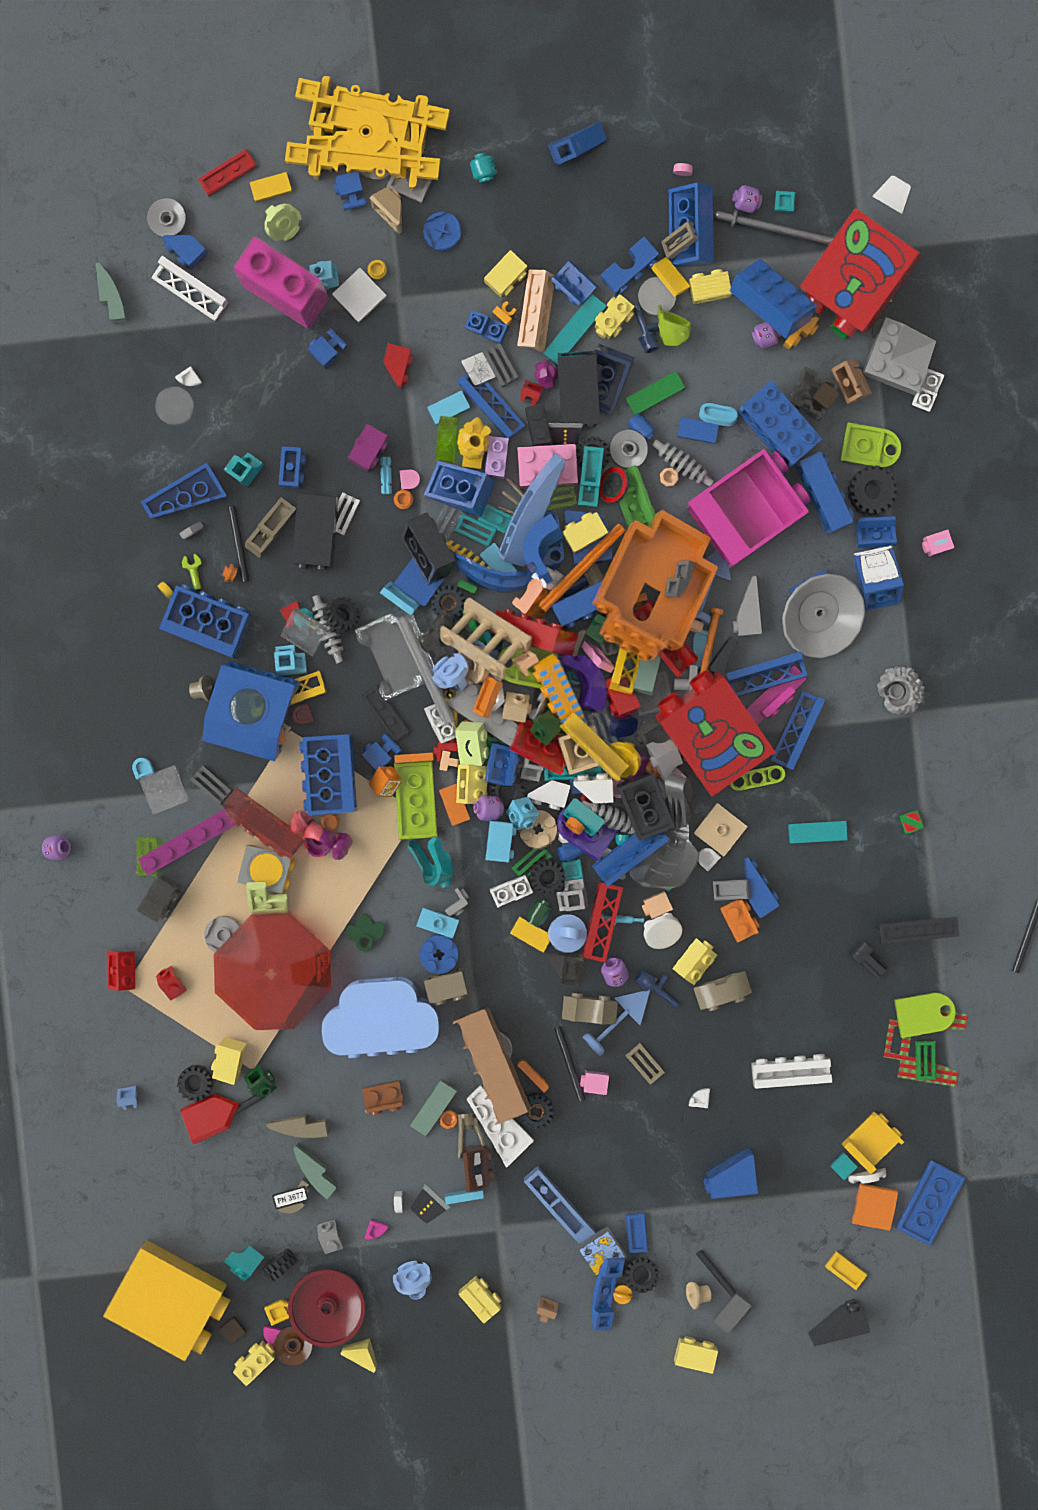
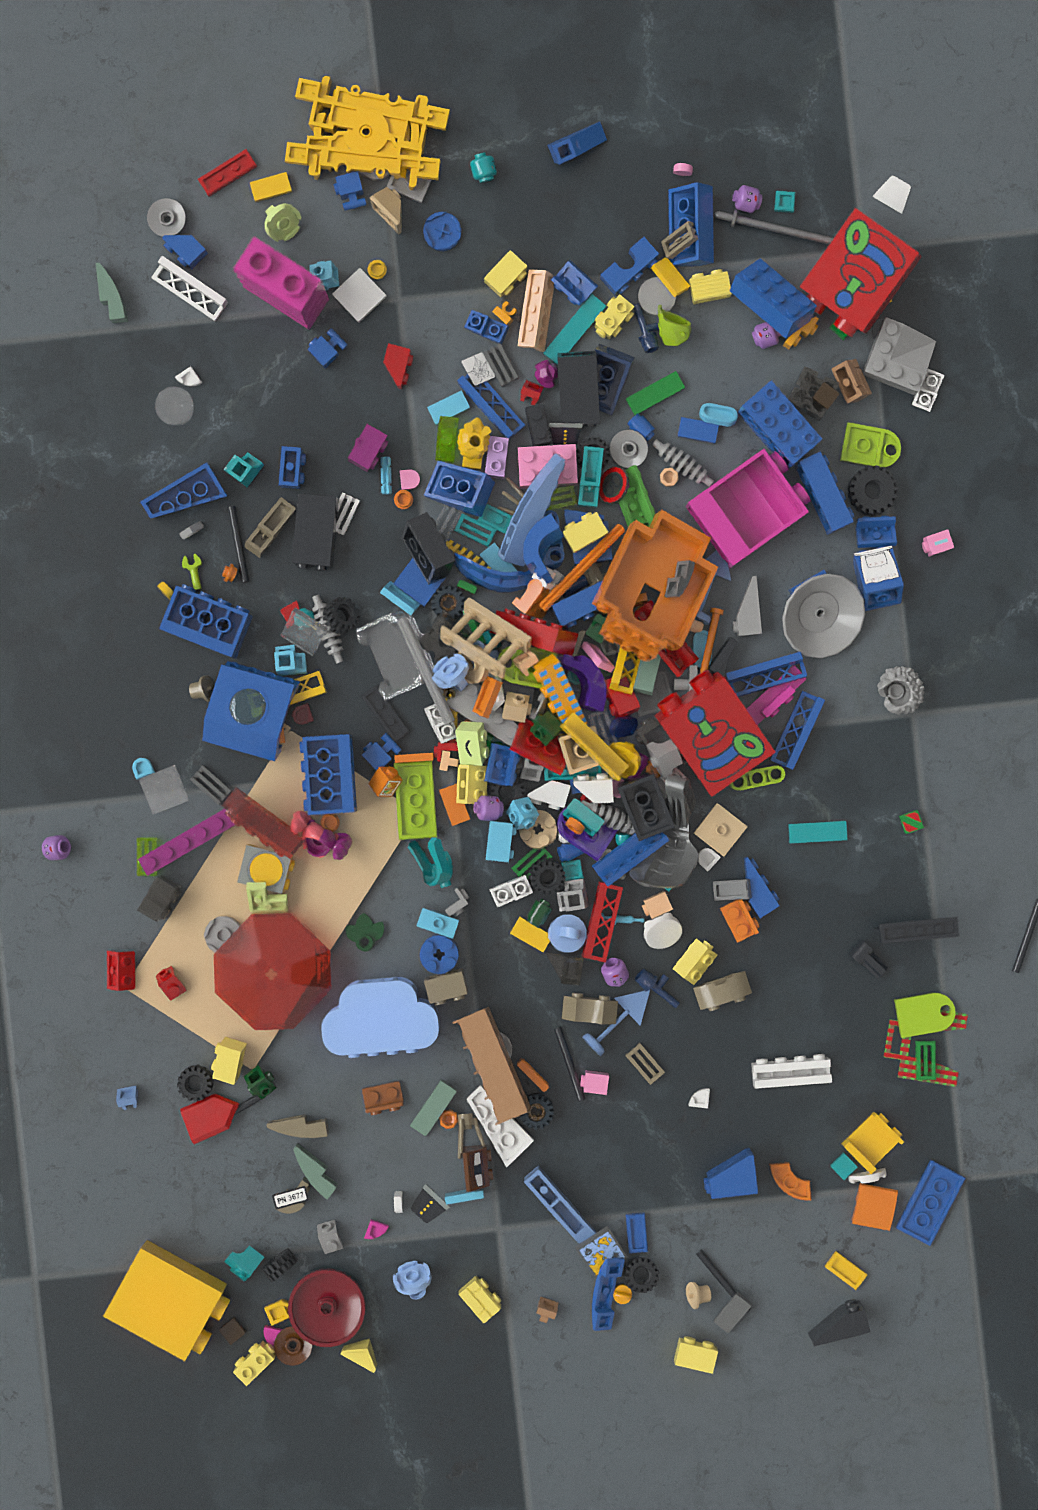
none -> orange tile [770,1162,811,1200]

